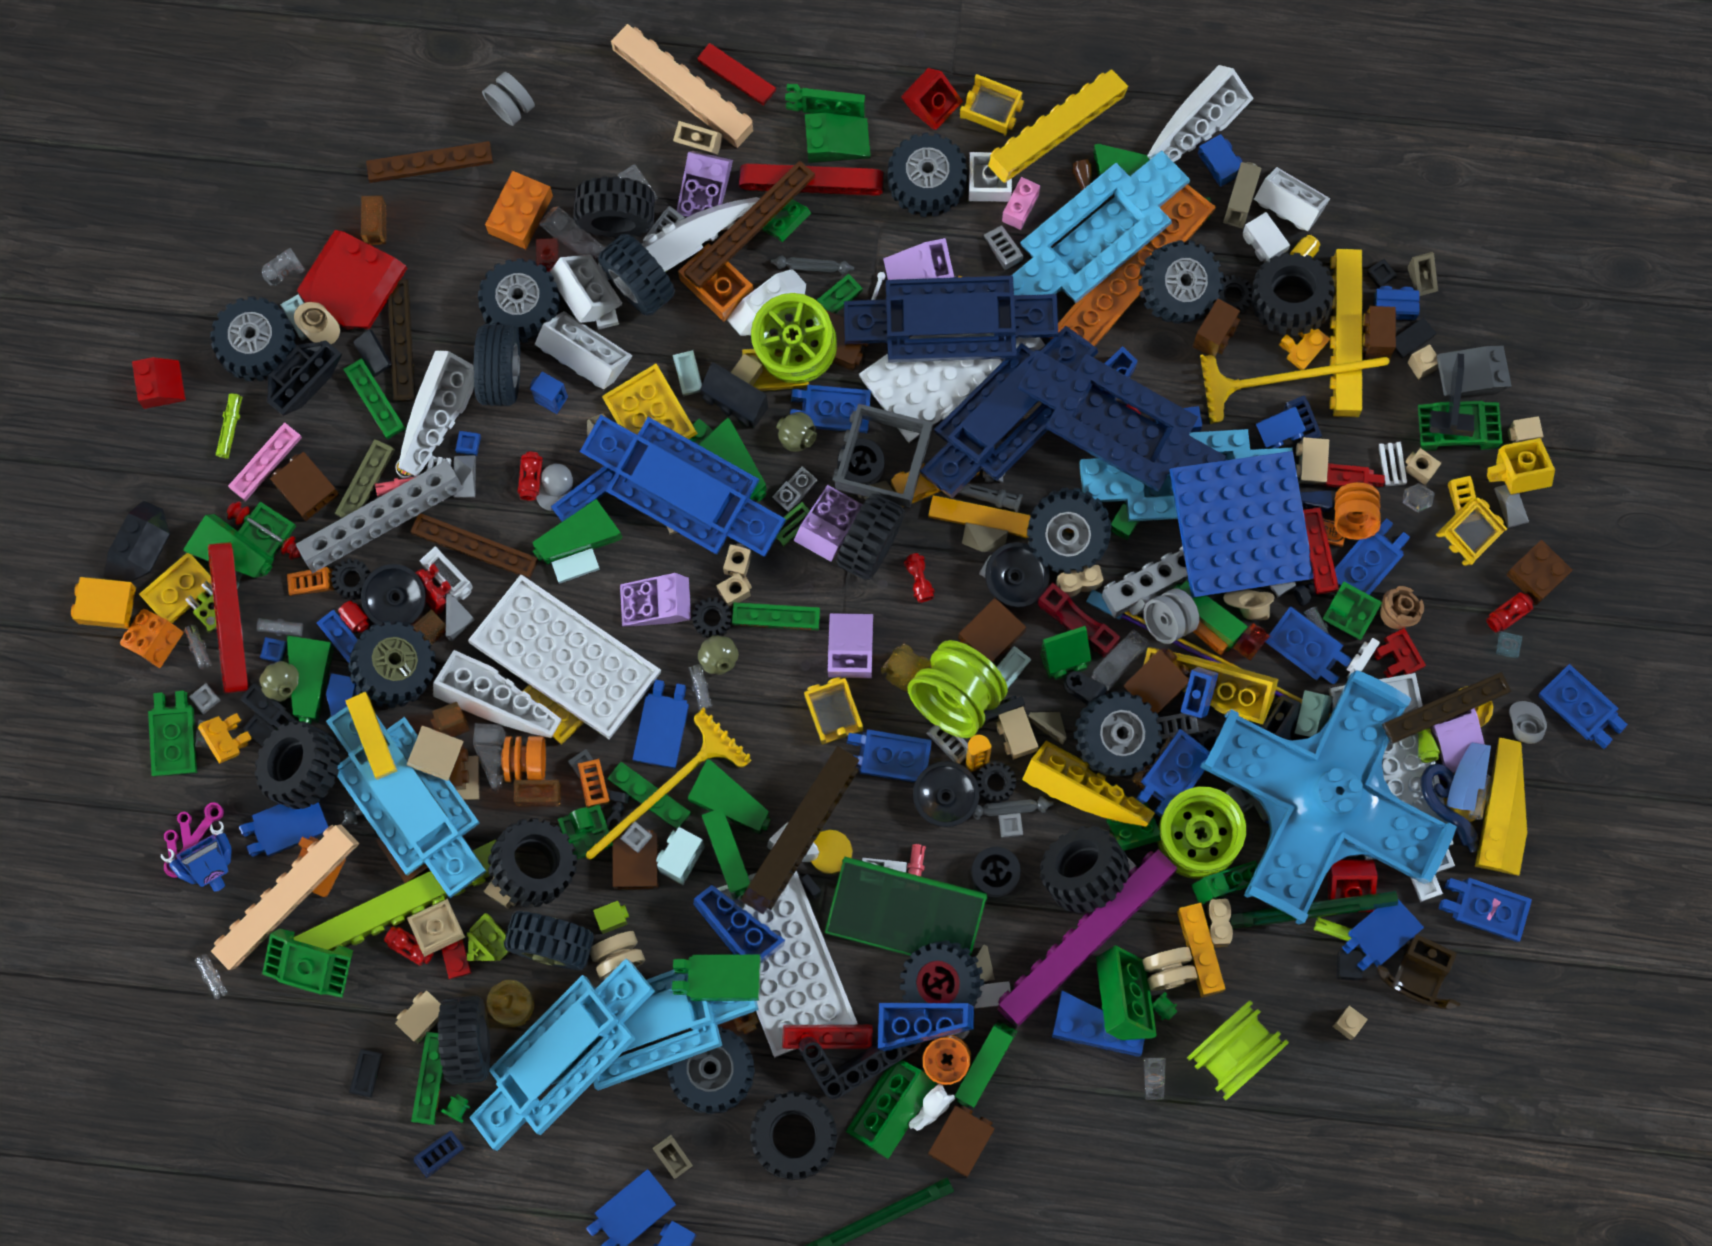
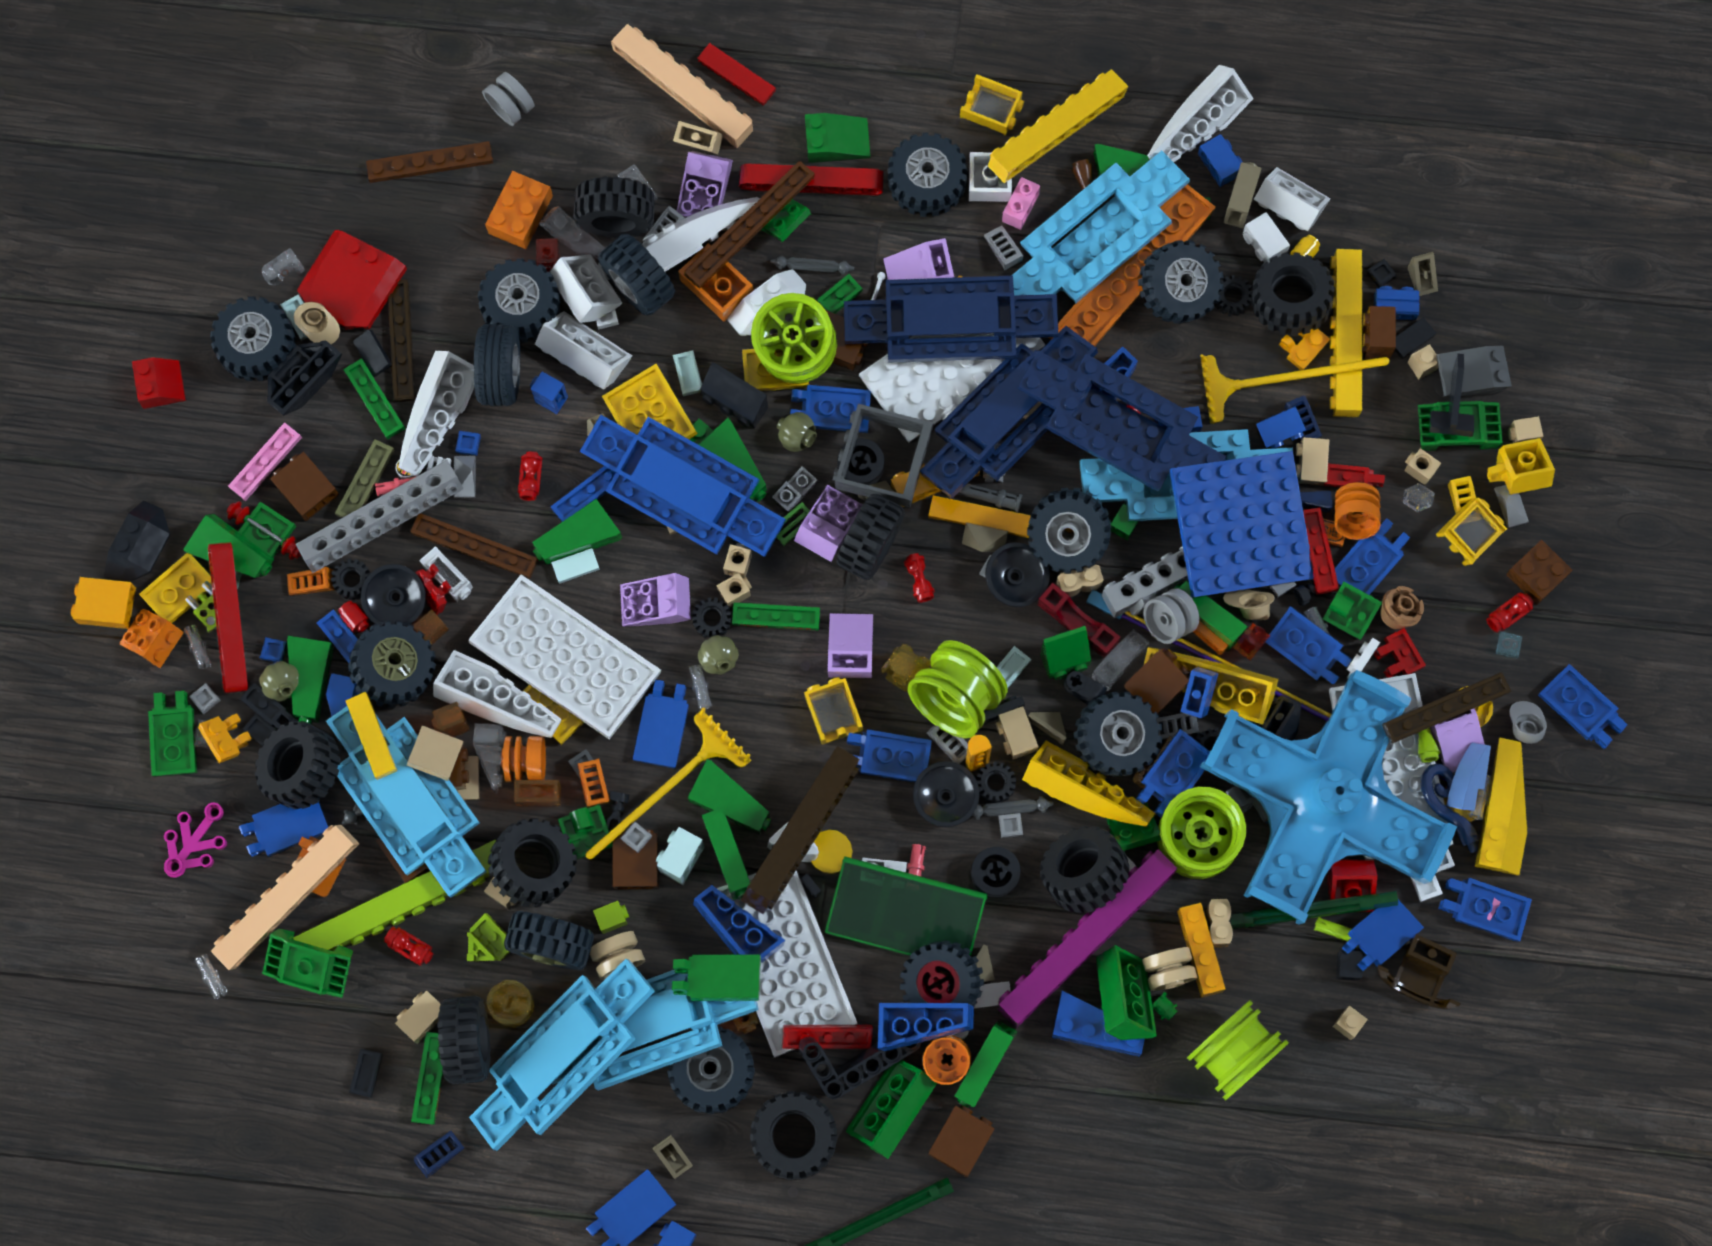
blue torso [161,821,232,892] -> none
lime pin [215,394,243,459] -> none
clear pin [257,618,303,637] -> none
clear orange brick [361,195,386,245] -> none
tan tile [407,899,465,957] -> none
green brick [441,1094,470,1123] -> none
red hinge [442,939,471,980] -> none
light grey slope [446,594,475,641] -> none
light grey cap [536,464,573,511] -> none
green plate [608,762,691,830] -> none
tan brick [731,354,763,386] -> none
green tile [785,84,865,118] -> none
red slope [901,68,963,130] -> none
white animal [909,1084,955,1131] -> none
reddish brown brick [958,598,1026,664] -> none
clear leg [1143,1058,1166,1100] -> none
green slope [1191,860,1258,905] -> none
reddish brown brick [1193,299,1241,358] -> none
sand green brick [1295,690,1334,737] -> none
white tile [1378,442,1407,487] -> none

